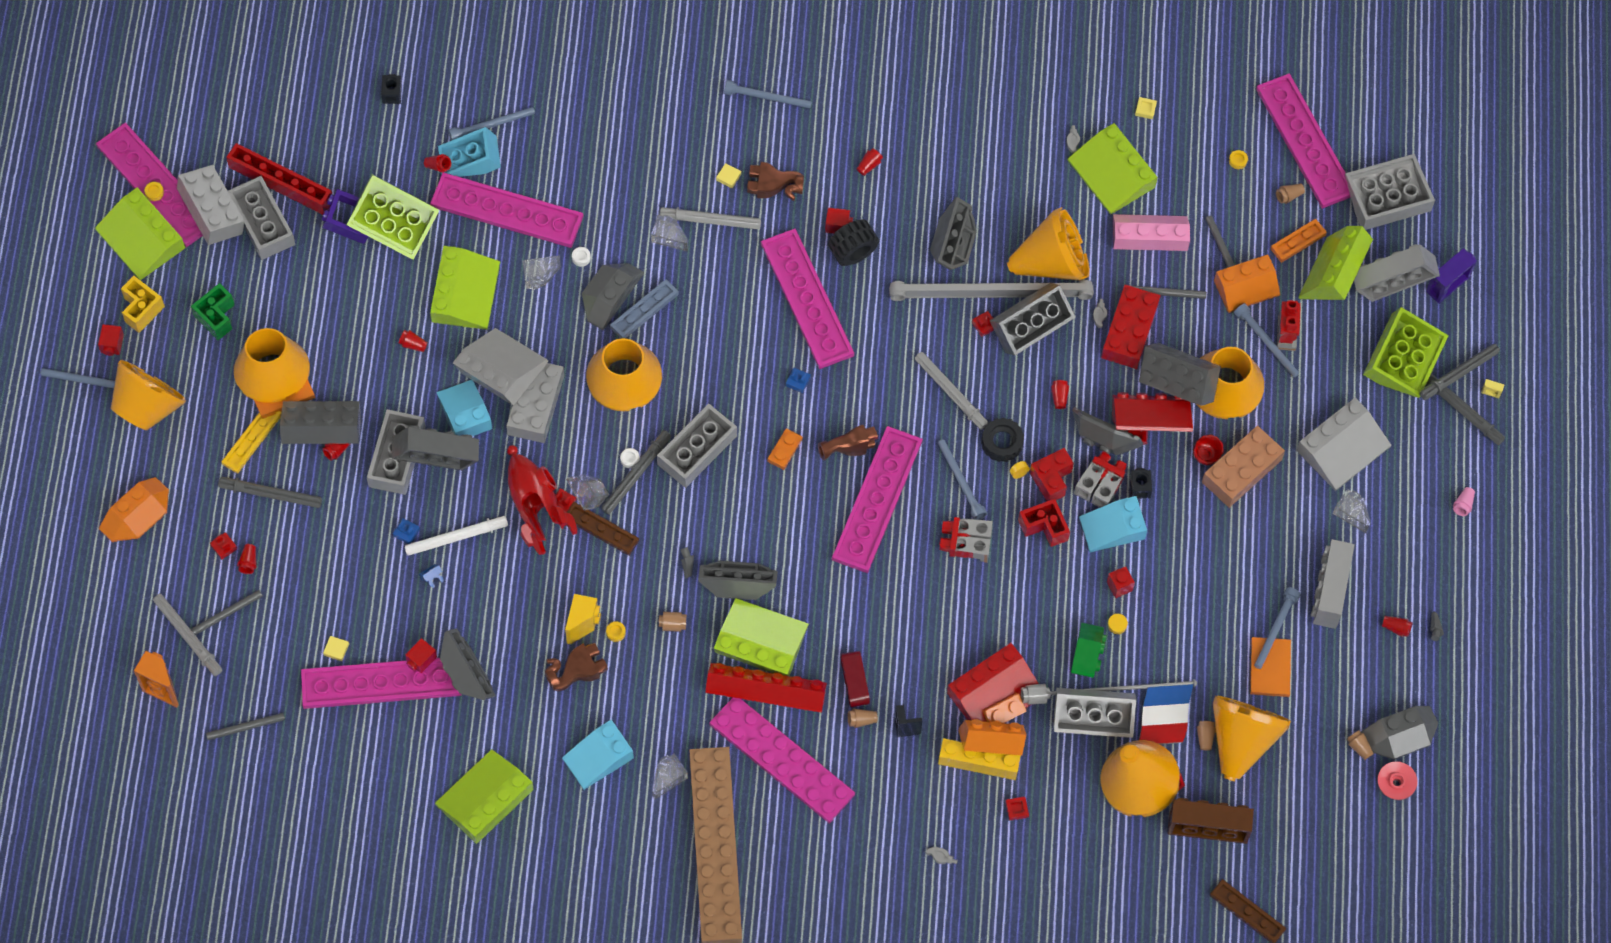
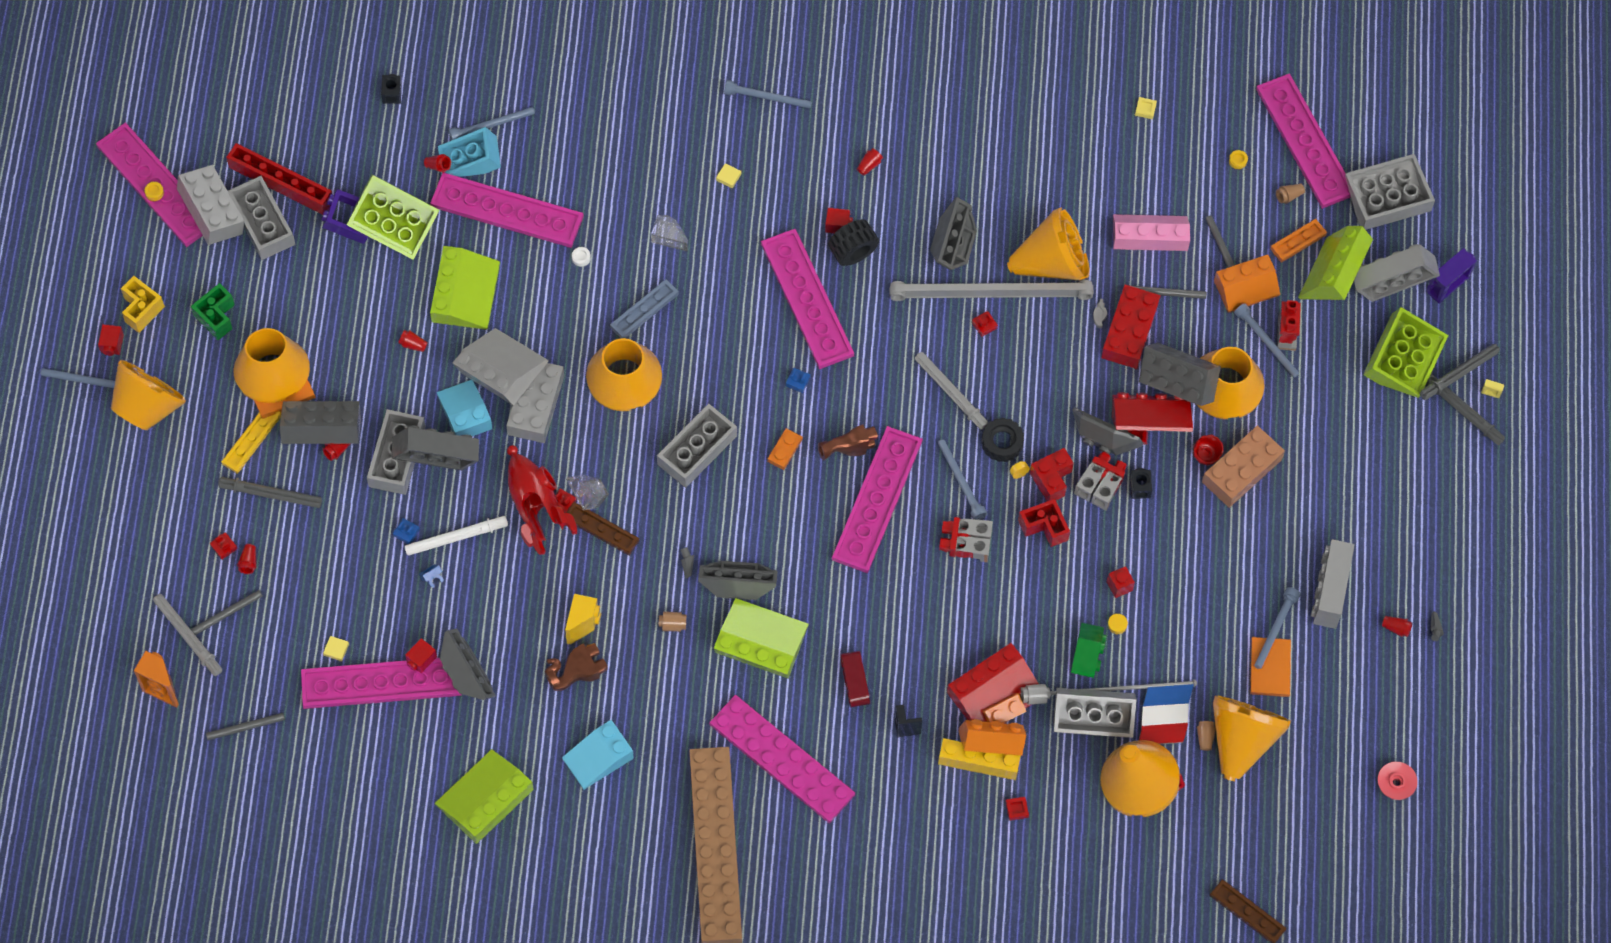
lime slope [95,187,185,280] -> none
orange wedge [99,477,169,542] -> none
clear slope [522,255,561,289] -> none
dark grey wedge [582,263,644,330] -> none
dark grey axle [602,430,671,514] -> none
yellow tile [606,621,626,642] -> none
white tile [620,448,640,468] -> none
clear slope [652,754,688,799] -> none
light grey axle [660,207,761,229] -> none
red brick [705,663,827,713] -> none
copper hips [747,162,804,201] -> none
medium nougat cone [848,708,878,728] -> none
light grey piece [926,847,958,864] -> none
dark grey brick [990,283,1076,356] -> none
red cone [1051,380,1070,409] -> none
light grey piece [1066,125,1080,154] -> none
lime slope [1068,123,1158,215] -> none
medium azure slope [1079,496,1147,552] -> none
reddish brown brick [1168,798,1254,844] -> none
light grey slope [1296,397,1391,491] -> none
clear slope [1333,489,1371,533] -> none
medium nougat cone [1347,730,1374,760] -> none
dark grey wedge [1361,706,1438,759] -> none
bright pink cone [1453,487,1475,516] -> none

